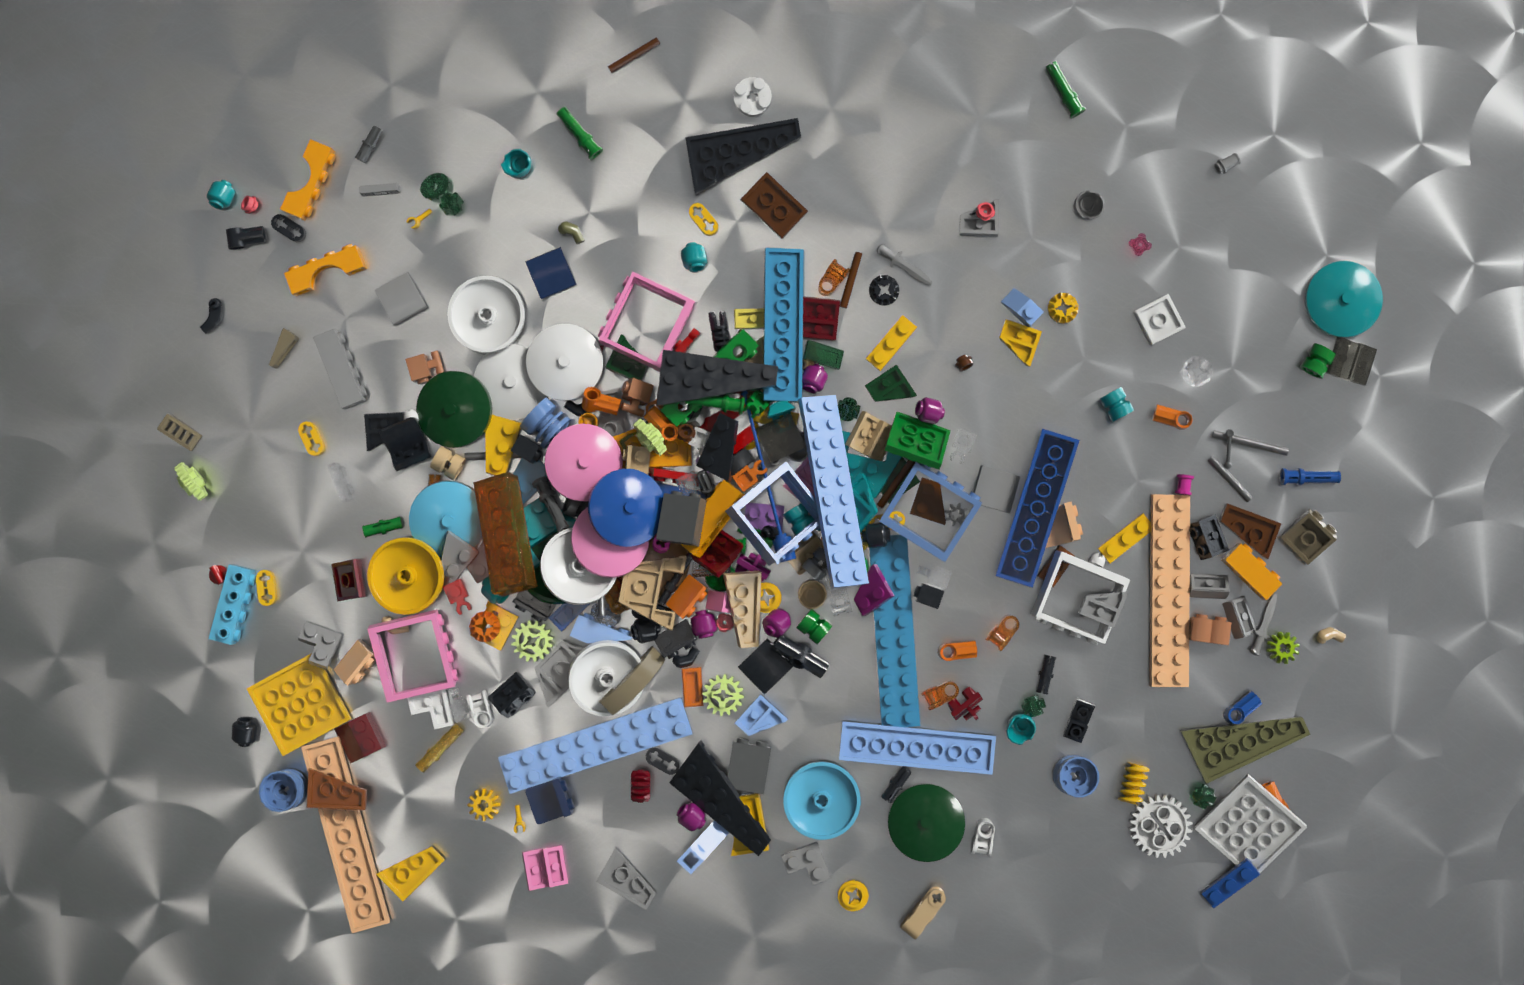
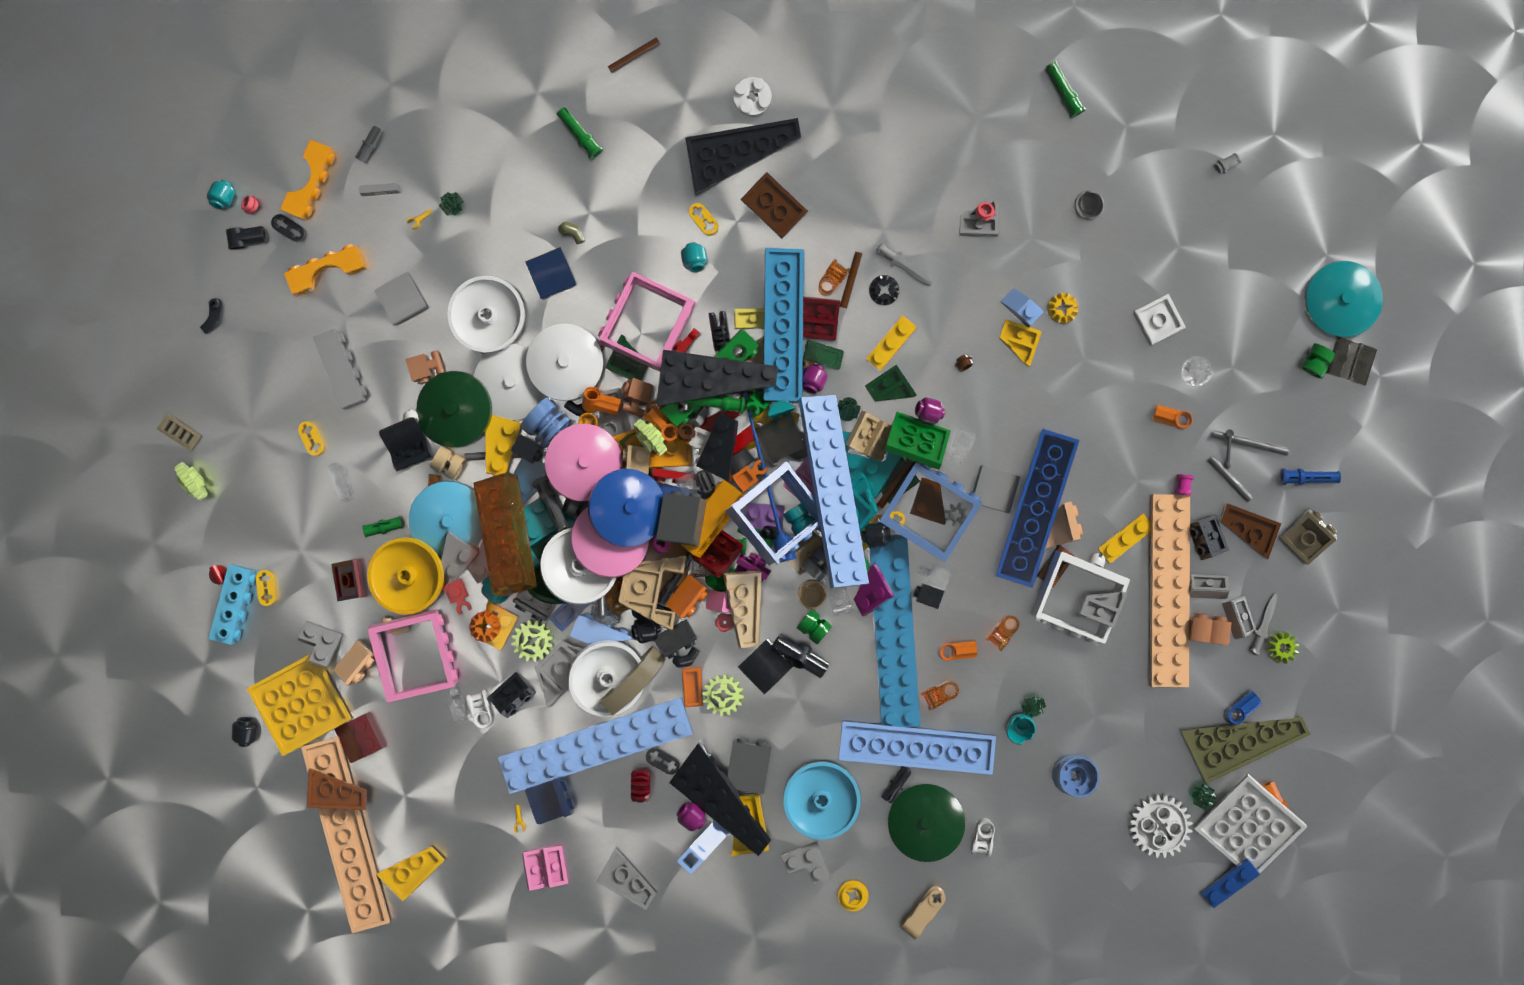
medium blue wheel [259,768,308,812] -> none
dark tan slope [269,328,299,369] -> none
black wing [364,412,404,451] -> none
white plate [407,689,454,730] -> none
clear yellow pin [415,723,464,773] -> none
clear green gear [420,173,450,201] -> none
yellow gear [467,788,501,821] -> none
teal hair [501,149,531,178] -> none
magenta head [690,610,717,639] -> none
light blue wing [735,694,788,736] -> none
yellow gear [760,582,781,613] -> none
magenta head [762,609,791,638] -> none
dark red hips [947,687,983,721] -> none
black pin [1036,654,1057,695] -> none
black slope [1063,698,1095,743] -> none
teal wheel [1100,387,1134,422] -> none
yellow piece [1118,762,1150,805] -> none
clear pink plate [1129,233,1152,256] -> none
light orange brick [1221,543,1282,600] -> none
tan arm [1316,627,1346,644] -> none

